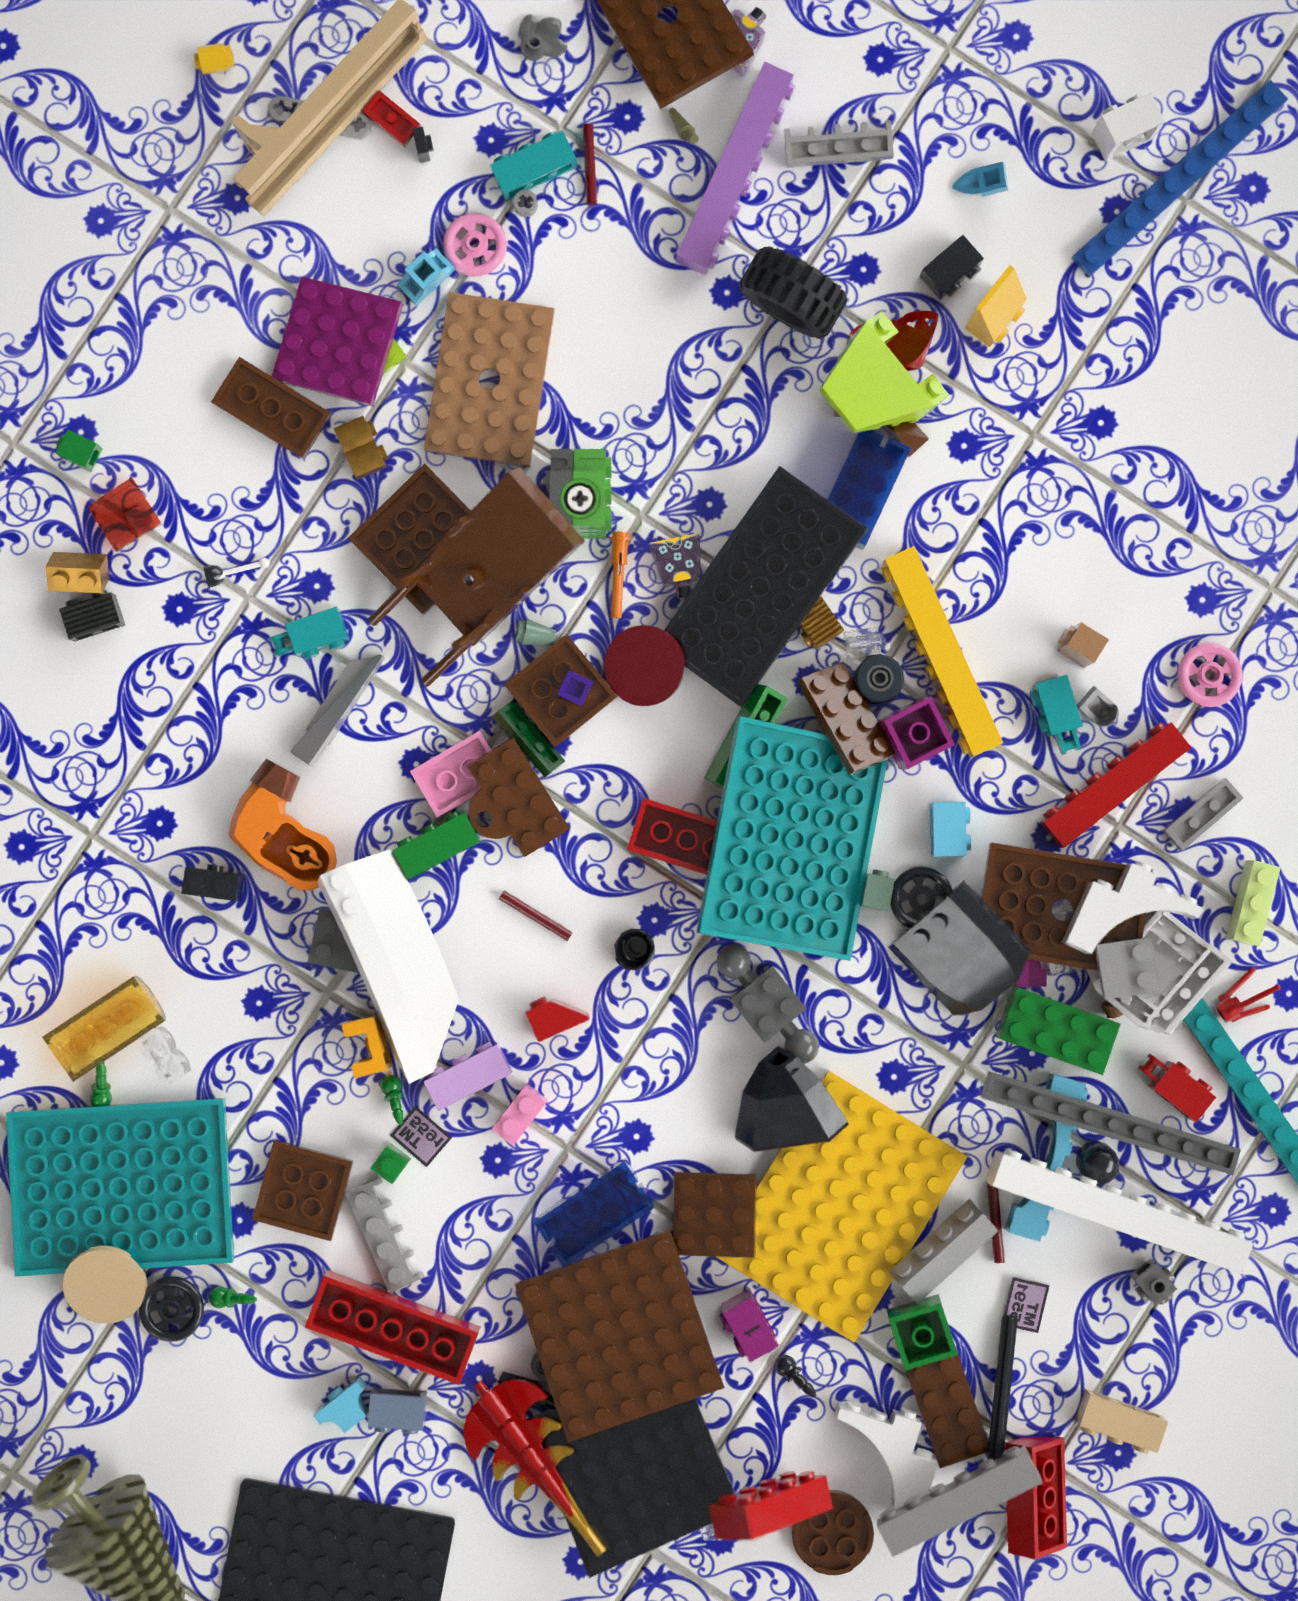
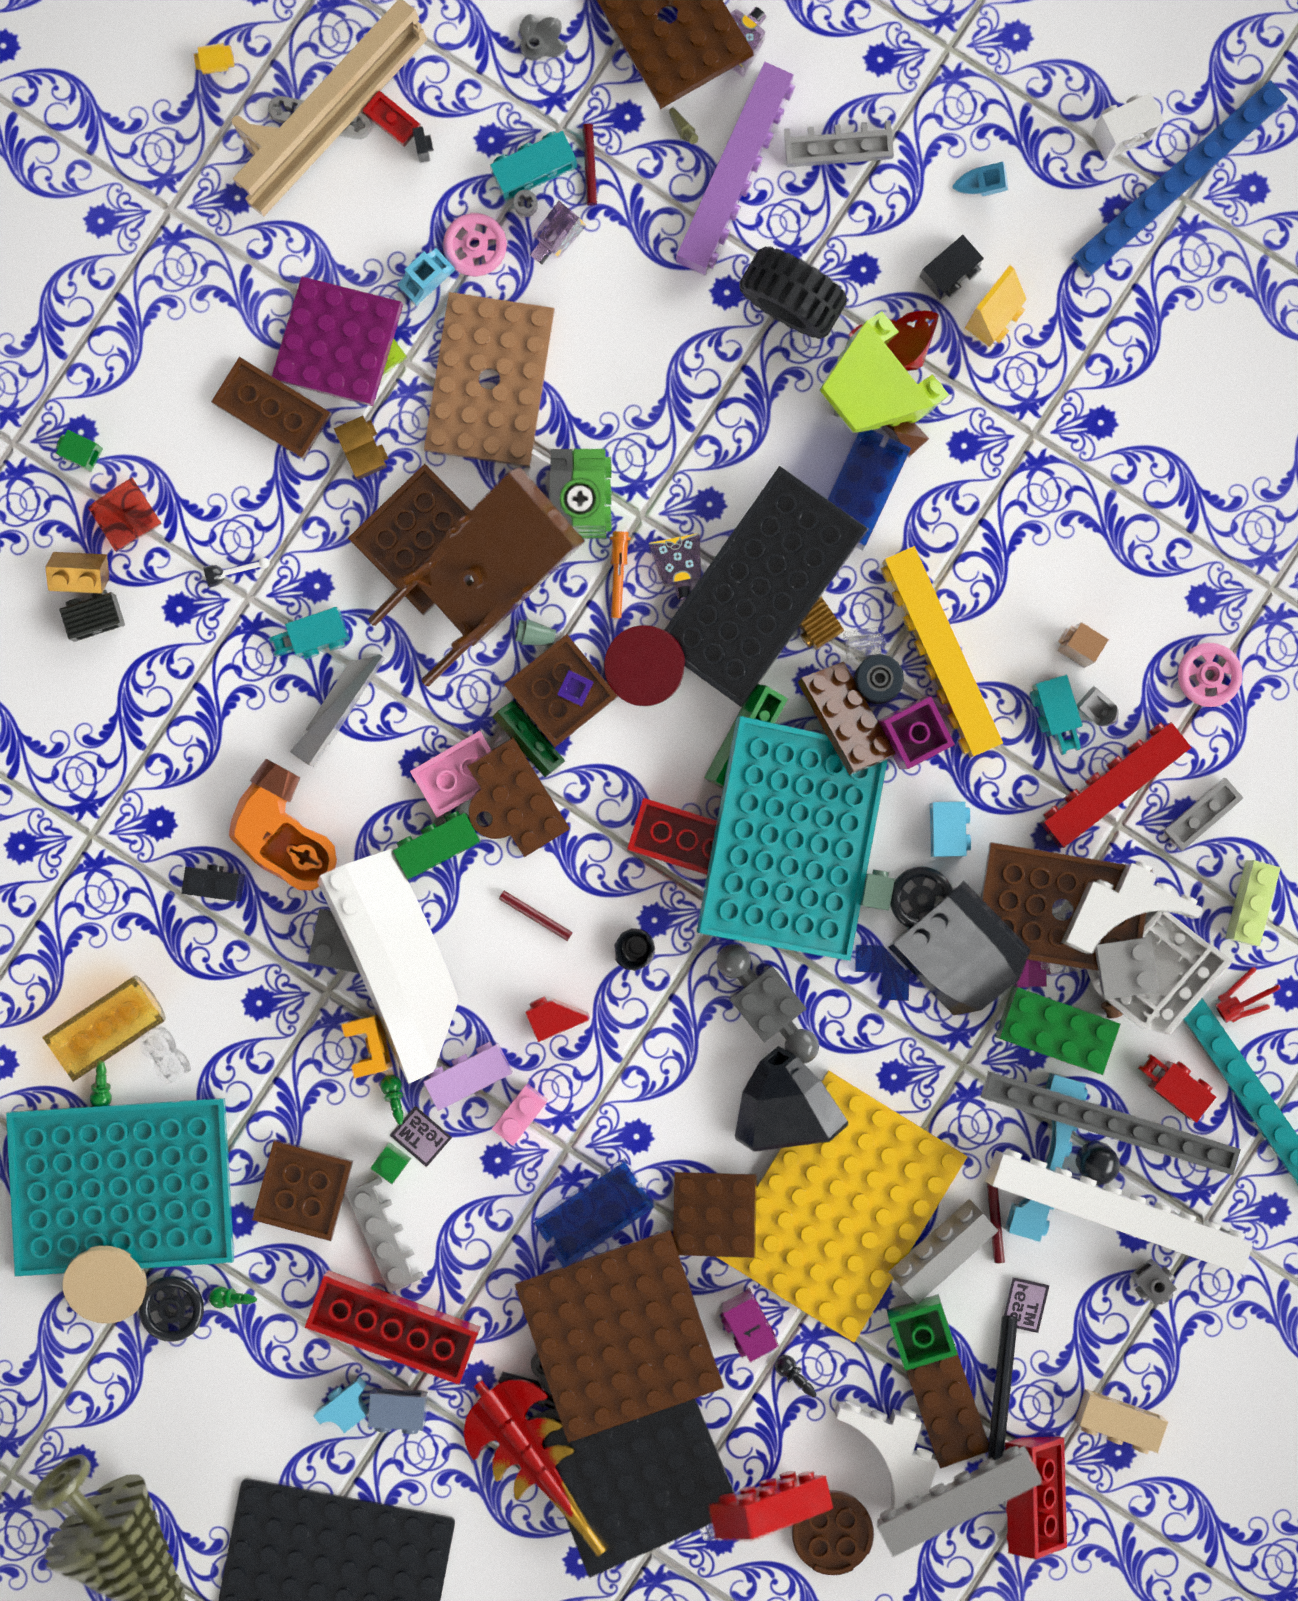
none -> clear purple torso [530,201,587,265]
none -> clear blue tile [855,945,910,1001]

